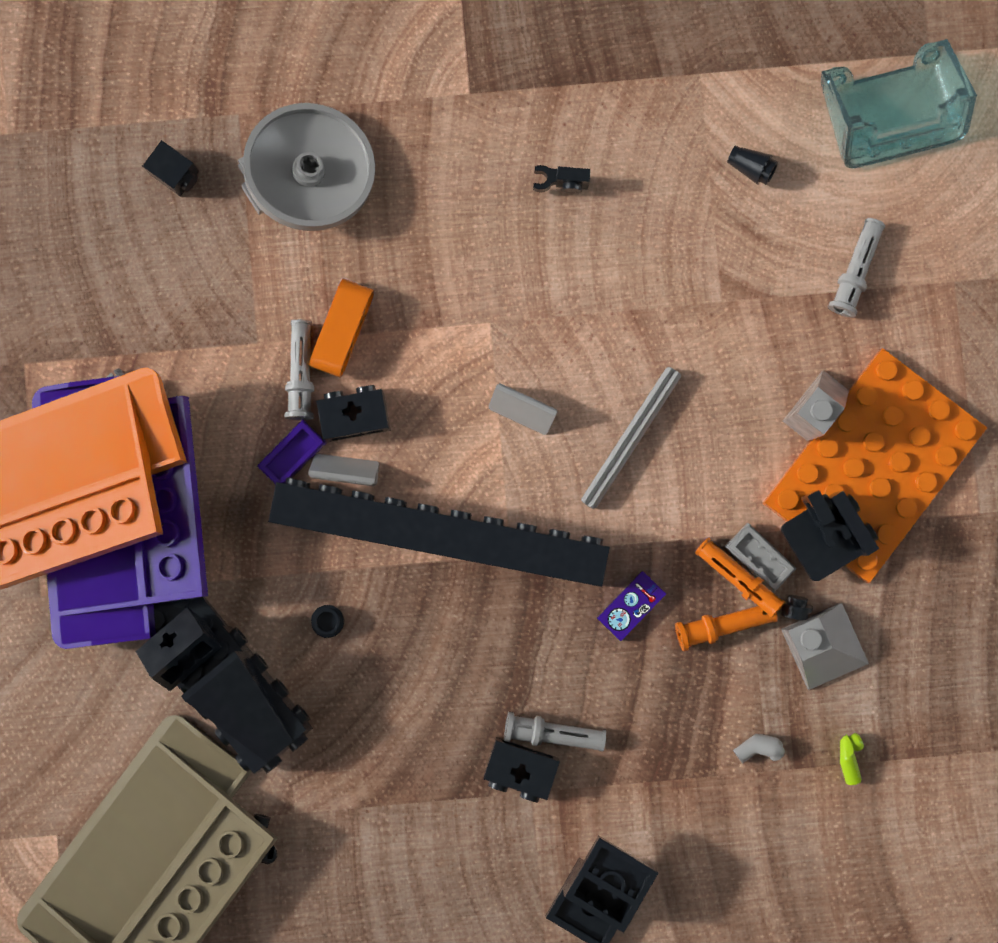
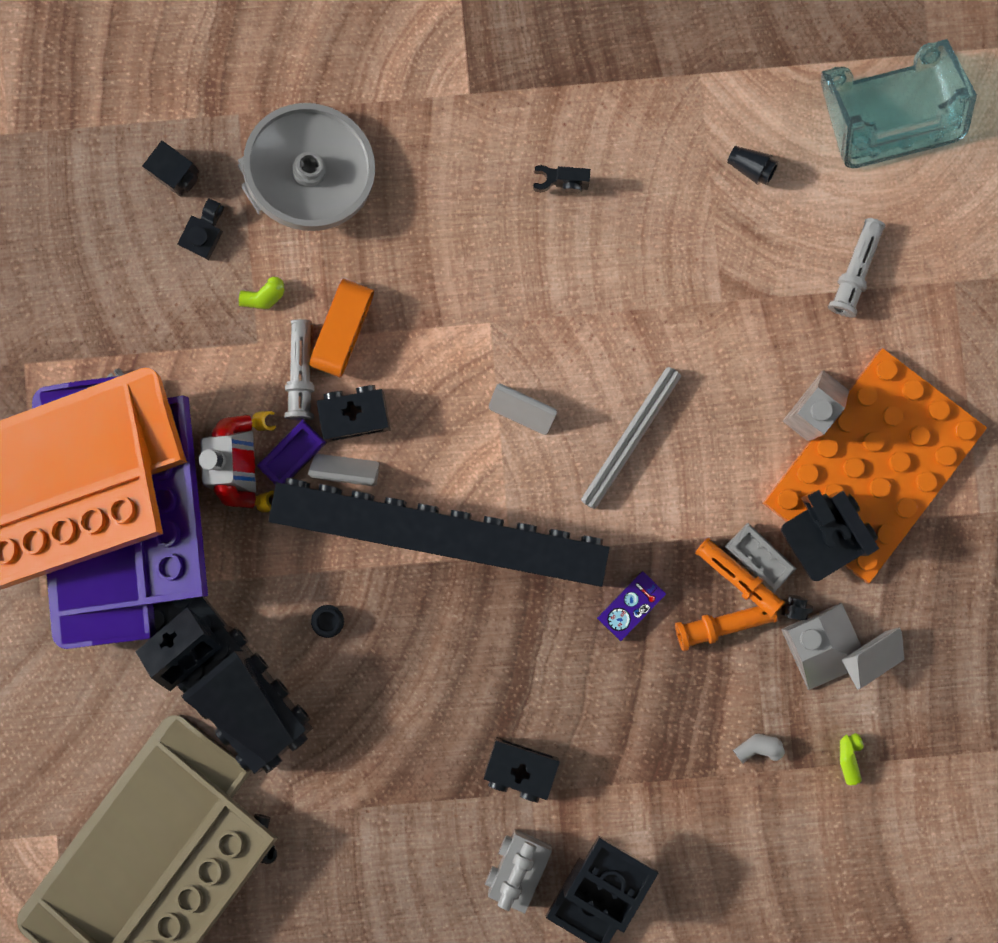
light grey pin [504,712,606,752] -> none
none -> black plate [177,198,224,260]
none -> torso [199,411,276,513]
none -> lime arm [239,277,285,309]
none -> light grey brick [485,829,552,913]
none -> light grey slope [842,627,905,690]

